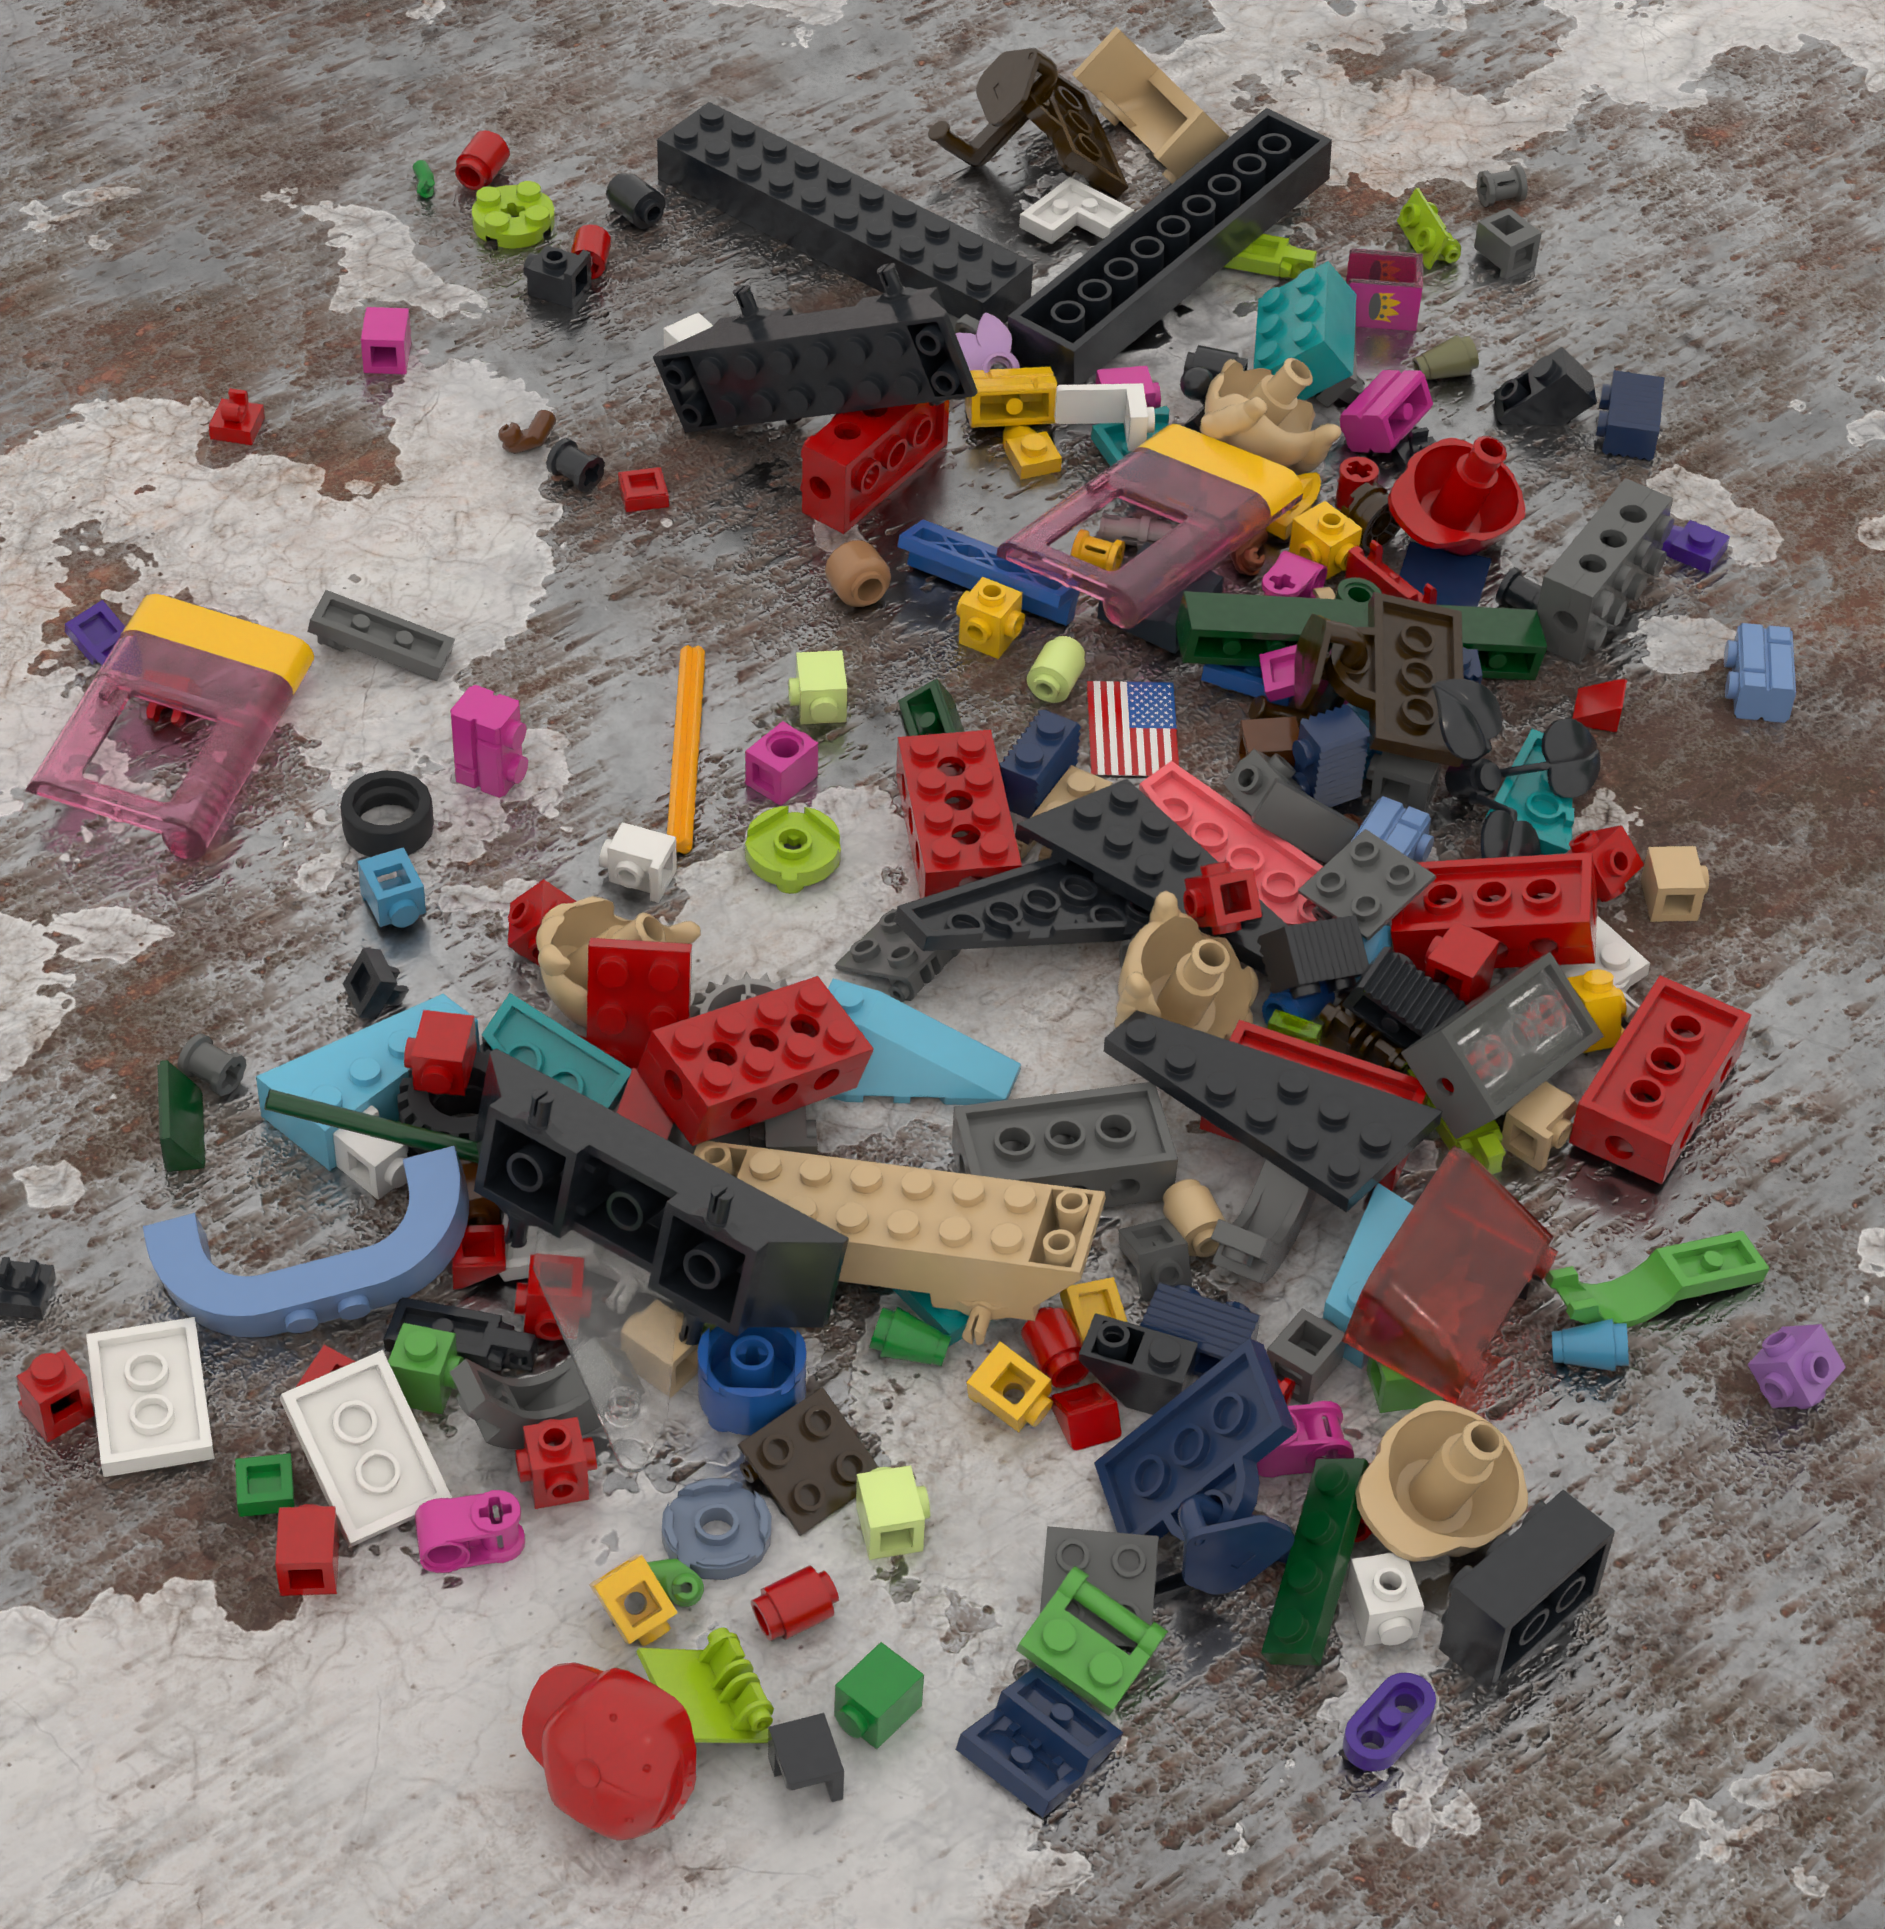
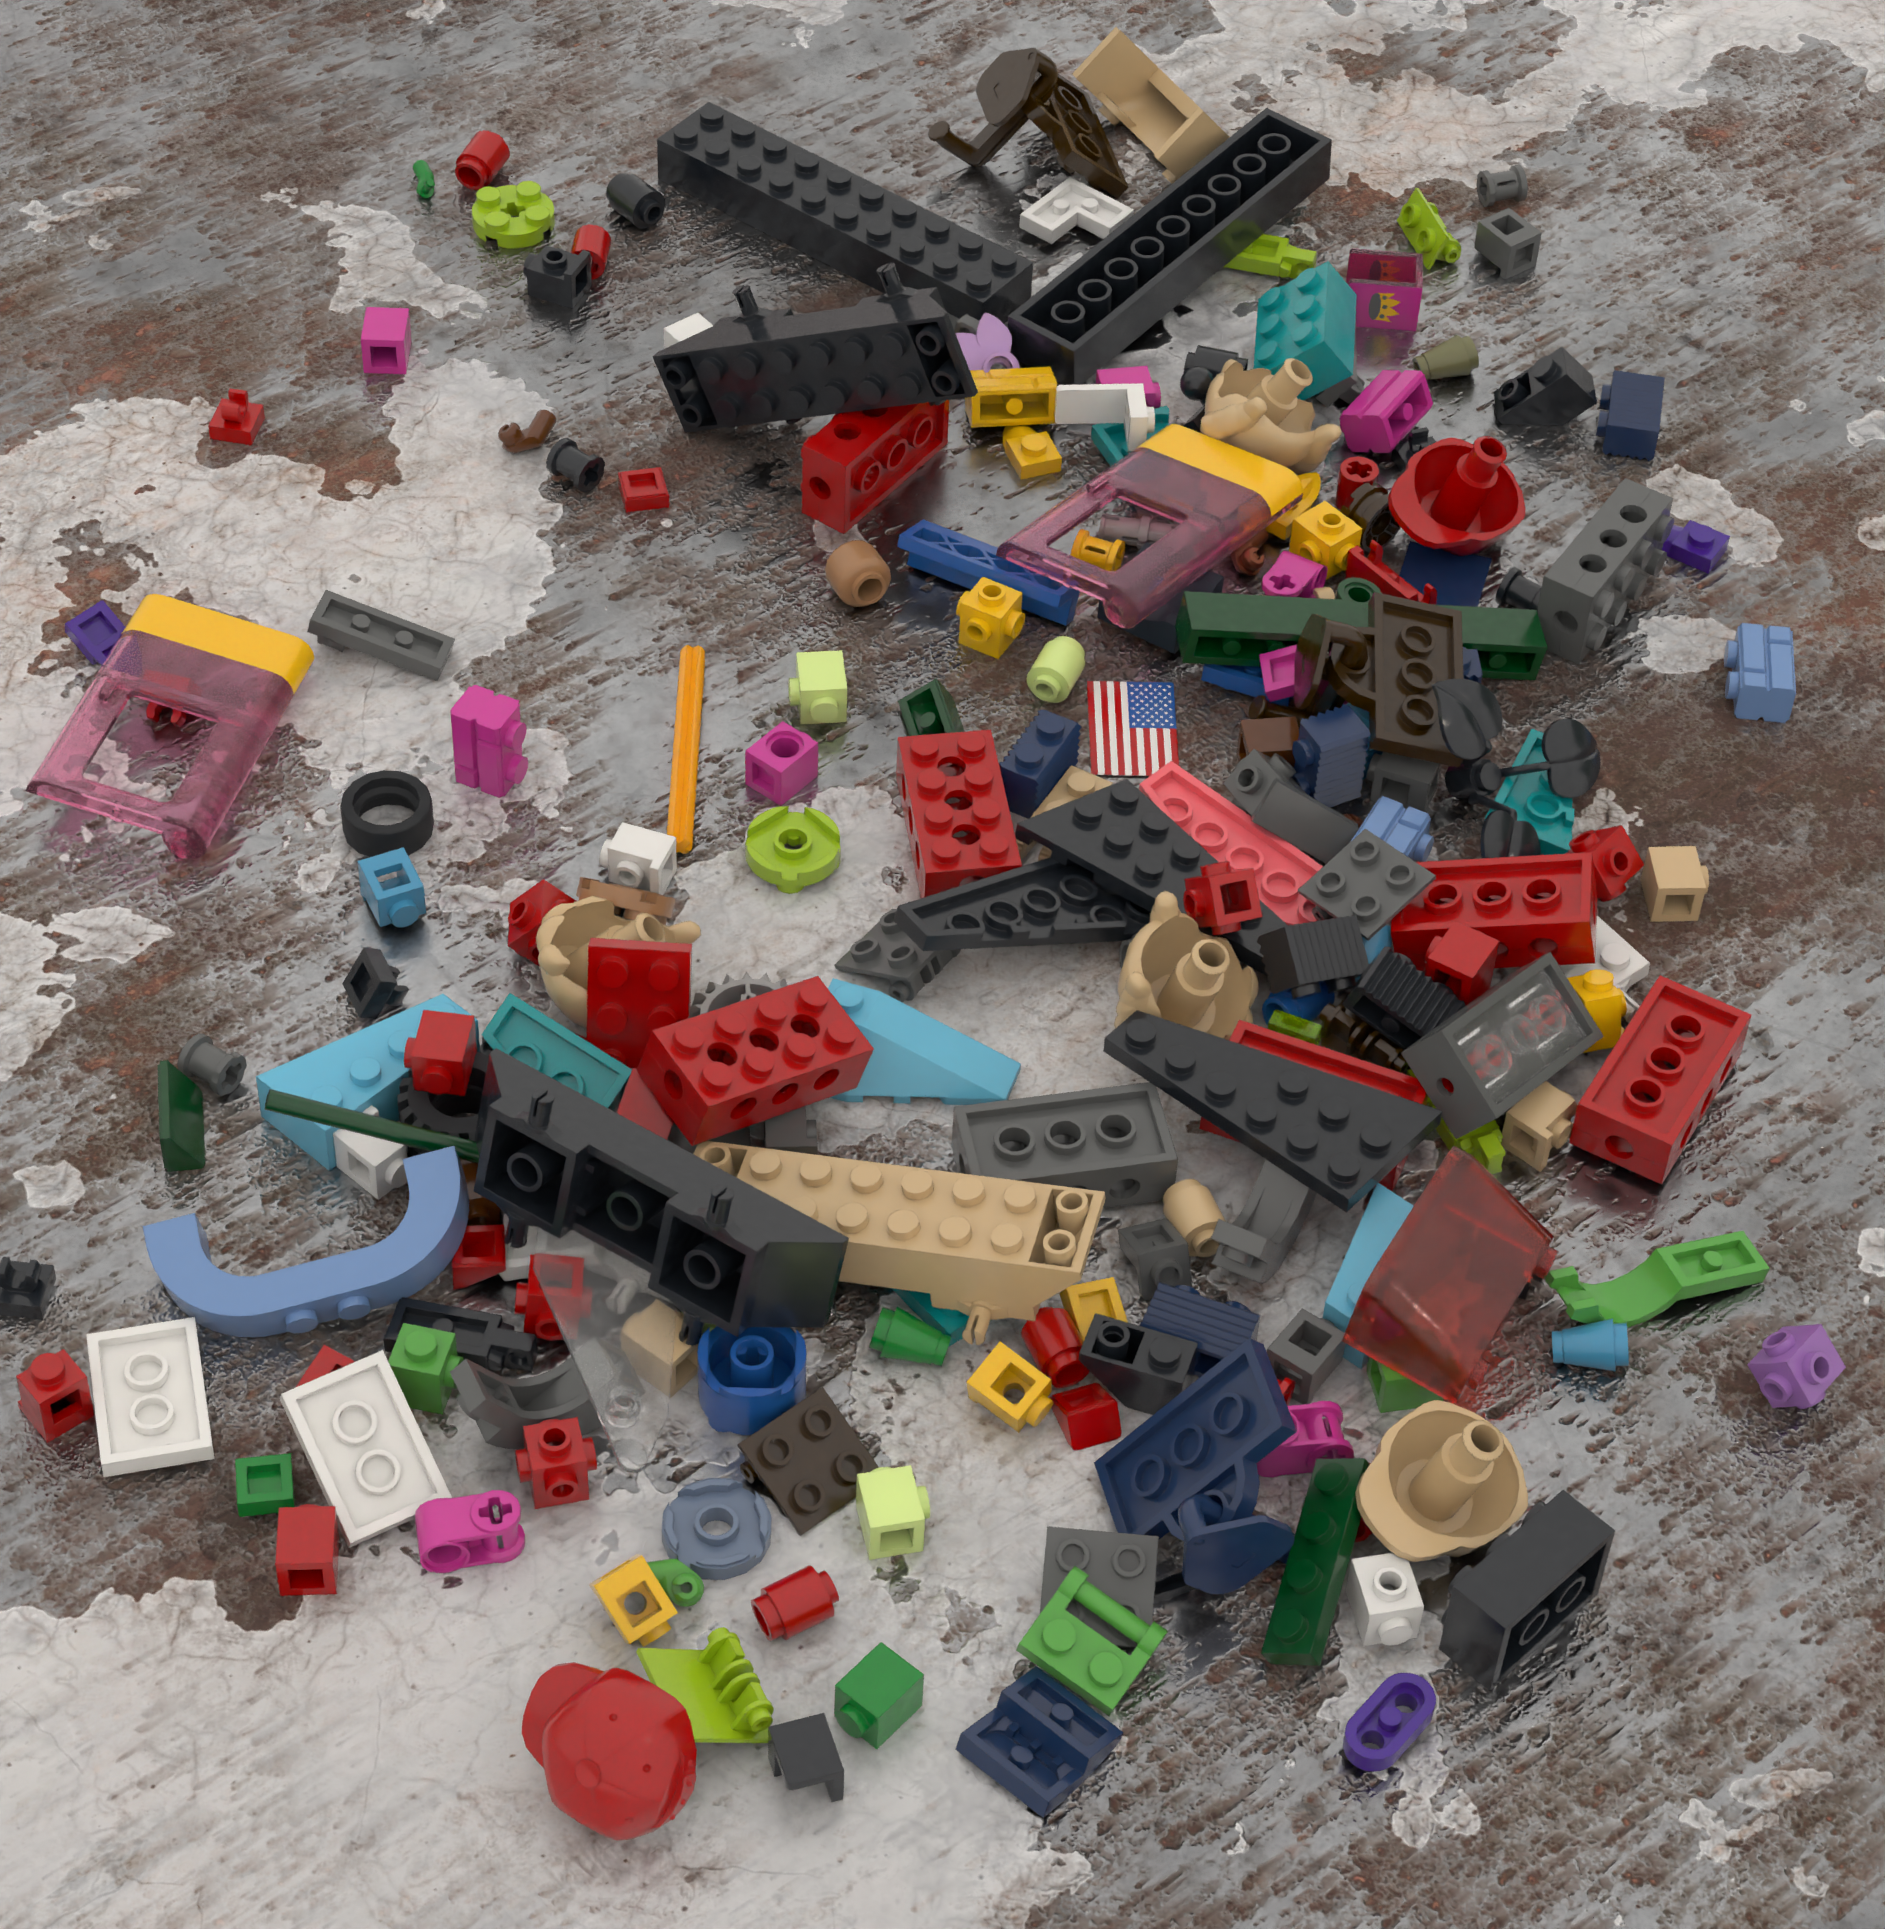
red slope [1572,679,1627,733] -> none
none -> medium nougat plate [576,877,676,925]

